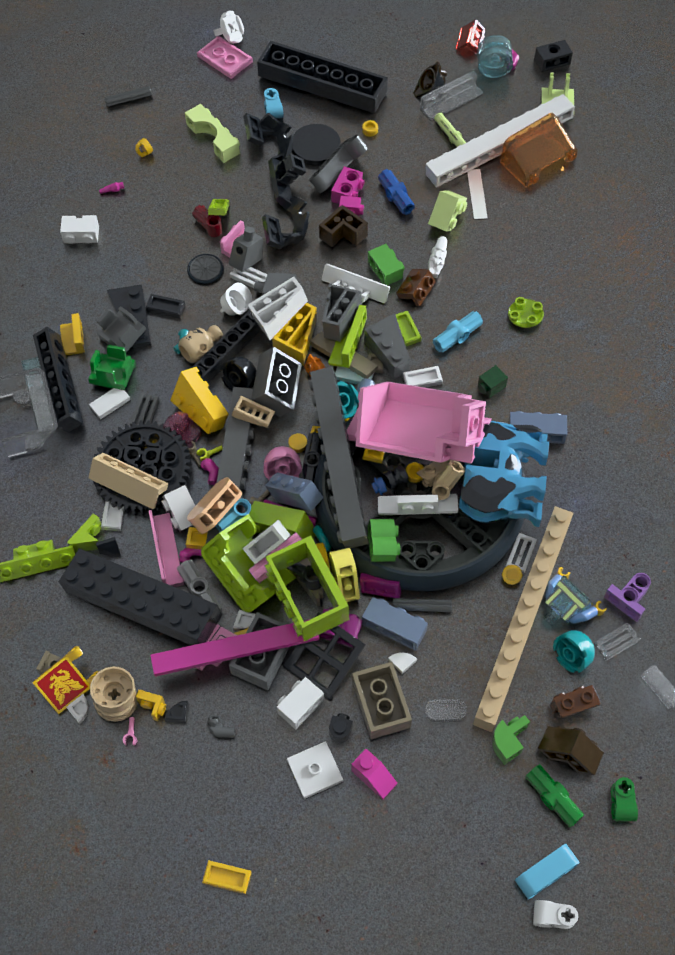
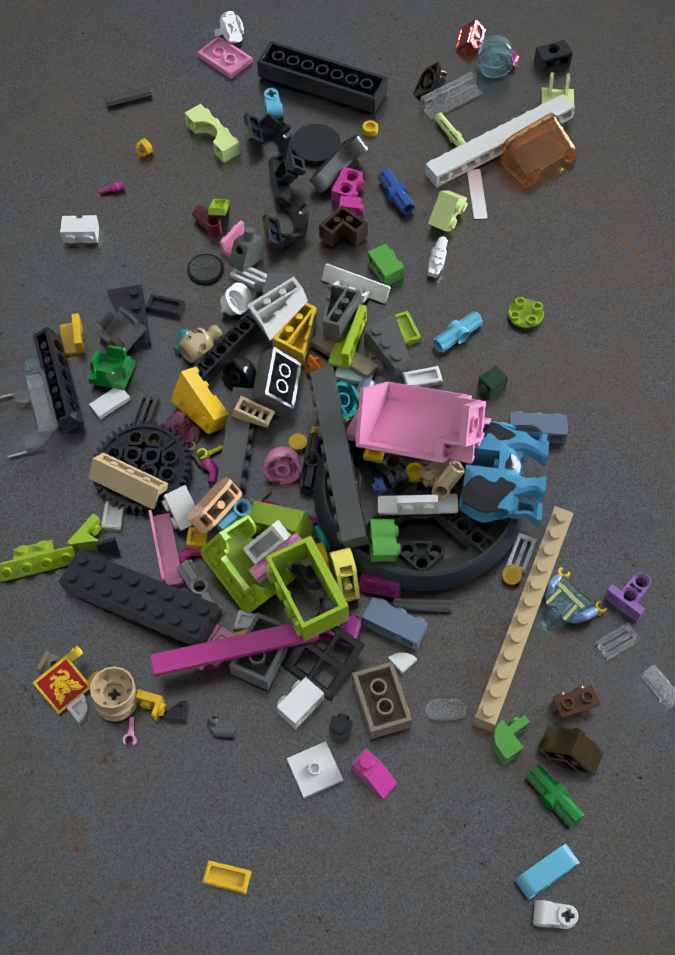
sand blue brick [265,472,324,511] -> none
reddish brown bracket [396,269,435,306] -> none
teal cylinder [553,630,595,673] -> none
green piece [610,777,638,821] -> none

